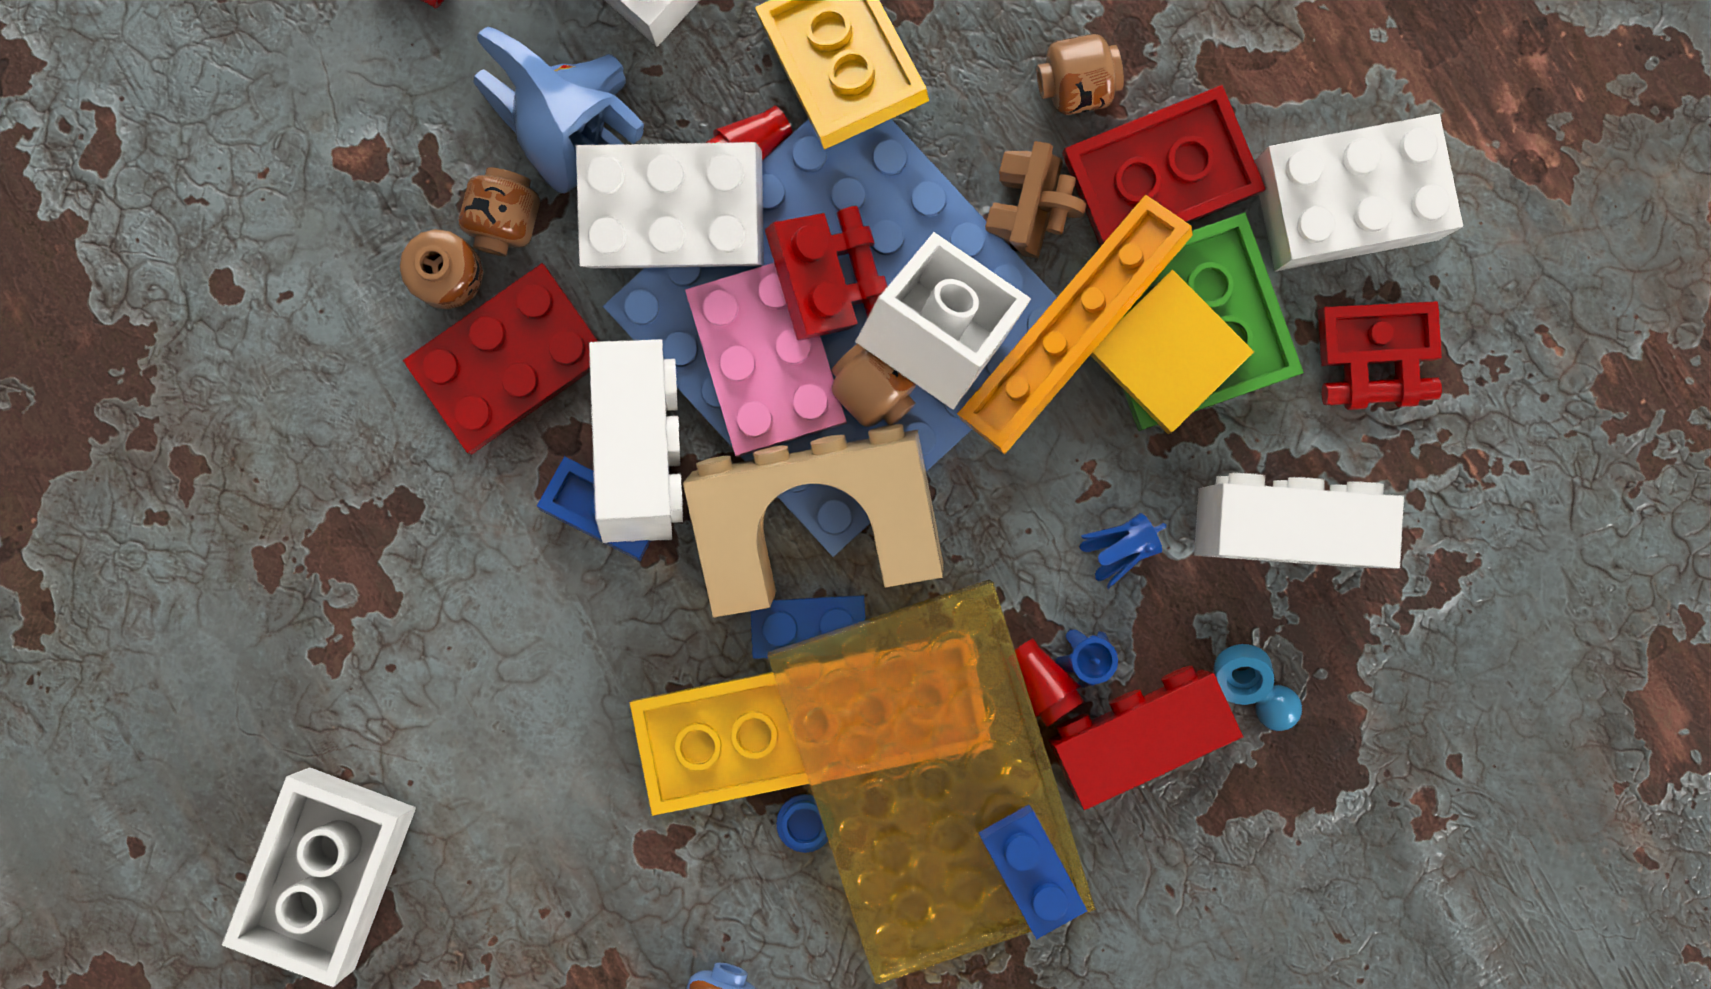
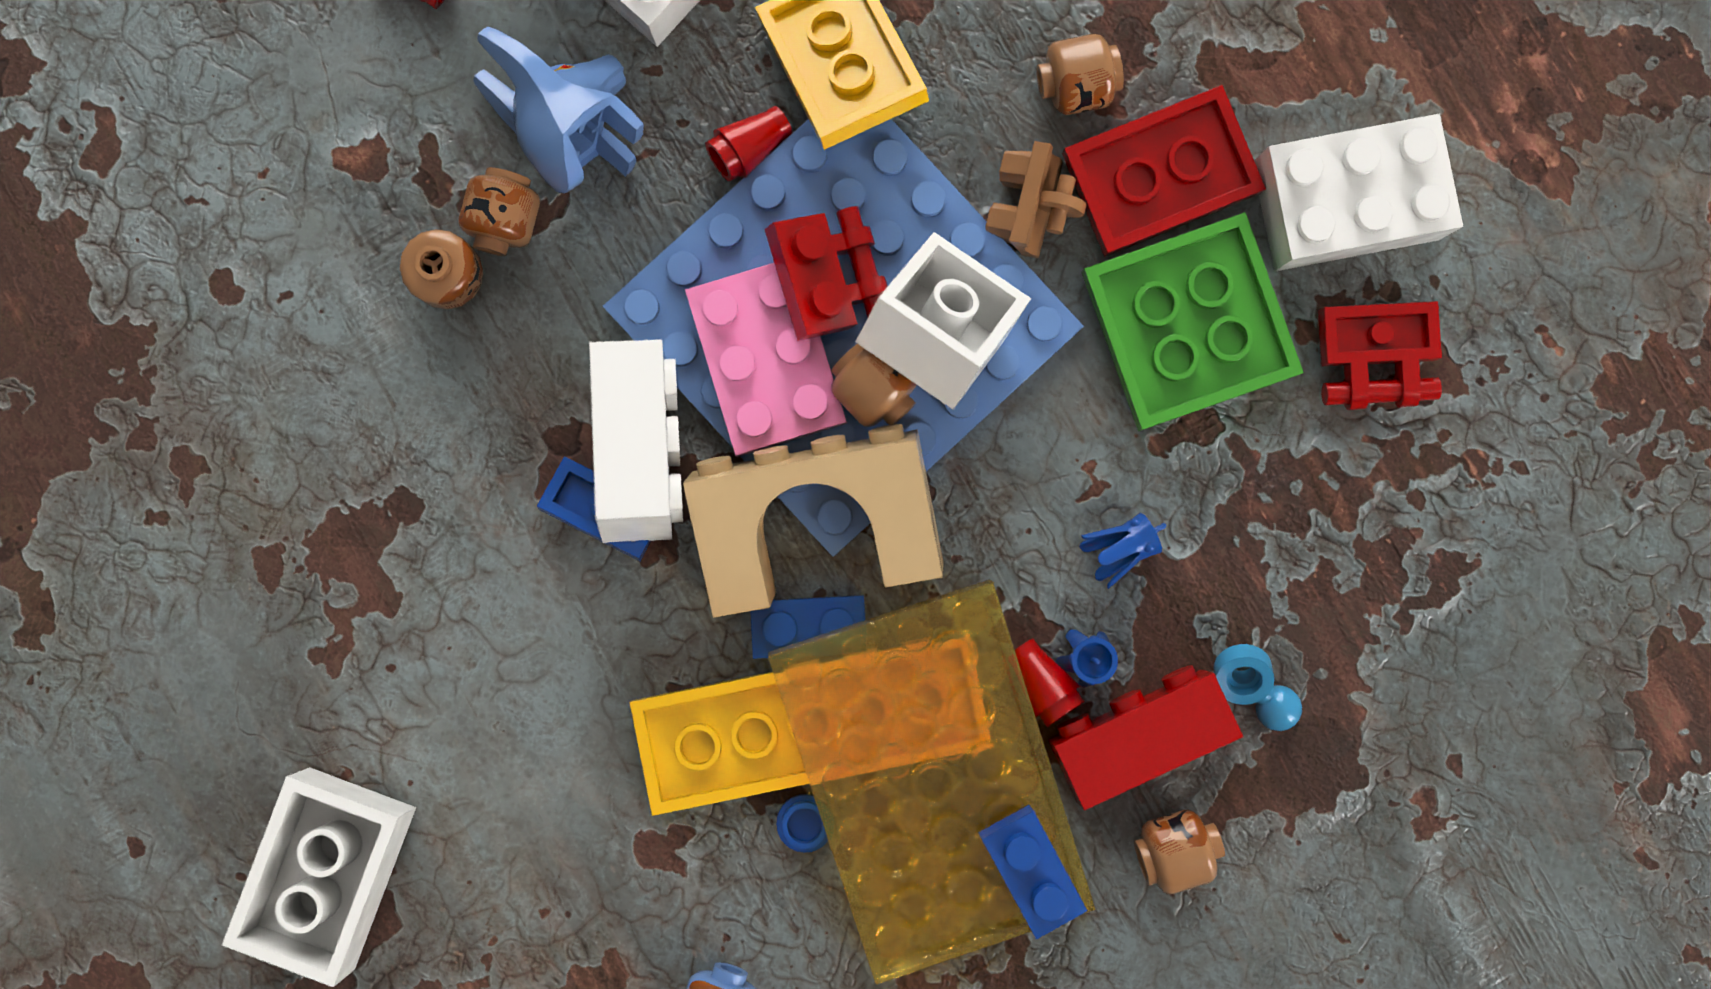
red plate [402,263,599,454] -> none
white brick [576,142,764,269] -> none
light orange plate [957,195,1193,455] -> none
yellow tile [1090,269,1254,434] -> none
white brick [1194,473,1404,568] -> none
none -> medium nougat head [1134,809,1225,894]

